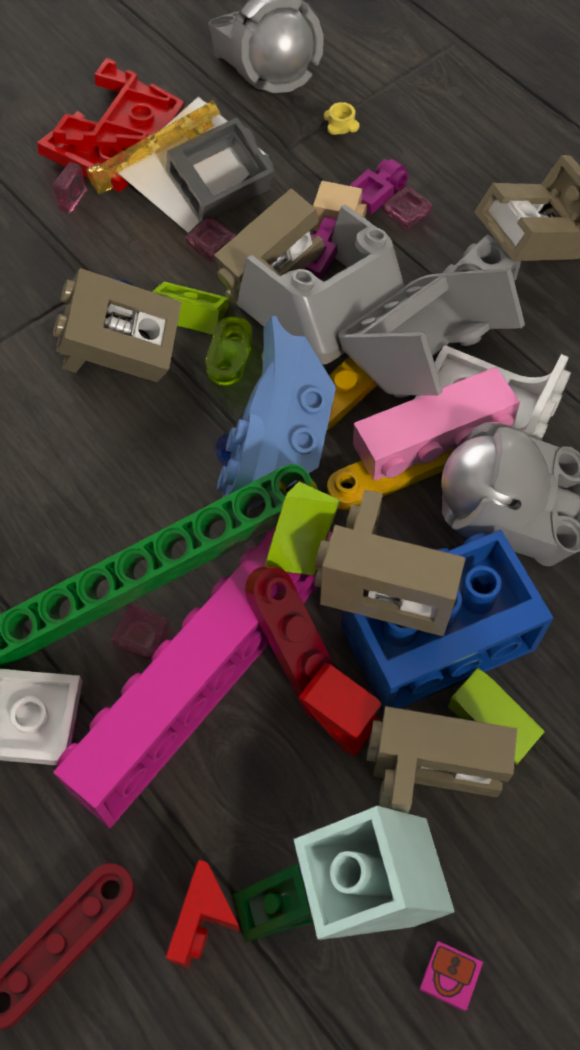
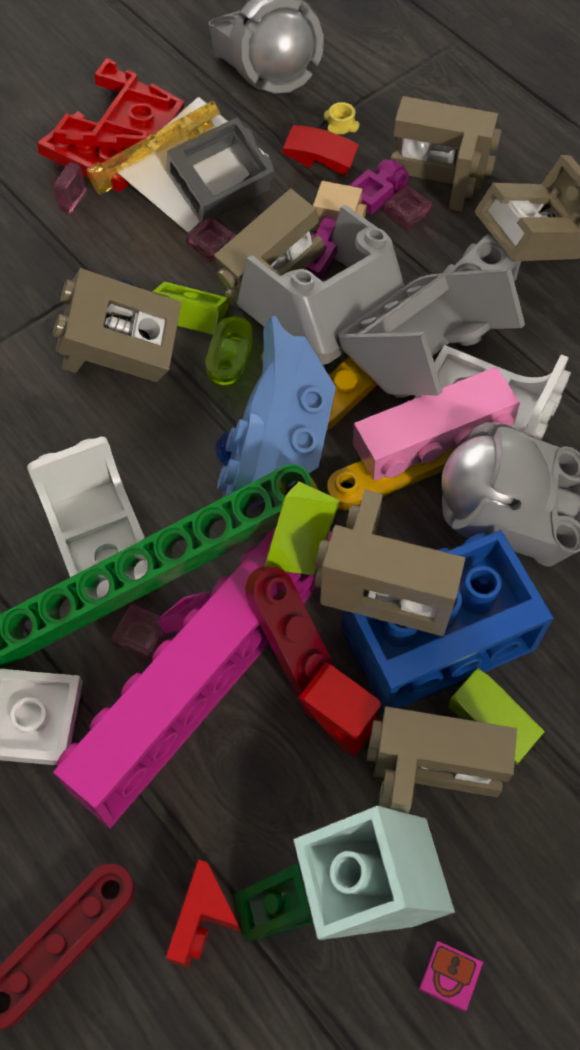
none -> white bracket [27,437,148,599]
none -> dark pink tile [157,592,211,634]
none -> red slope [281,125,359,176]
none -> dark tan brick [391,96,502,212]

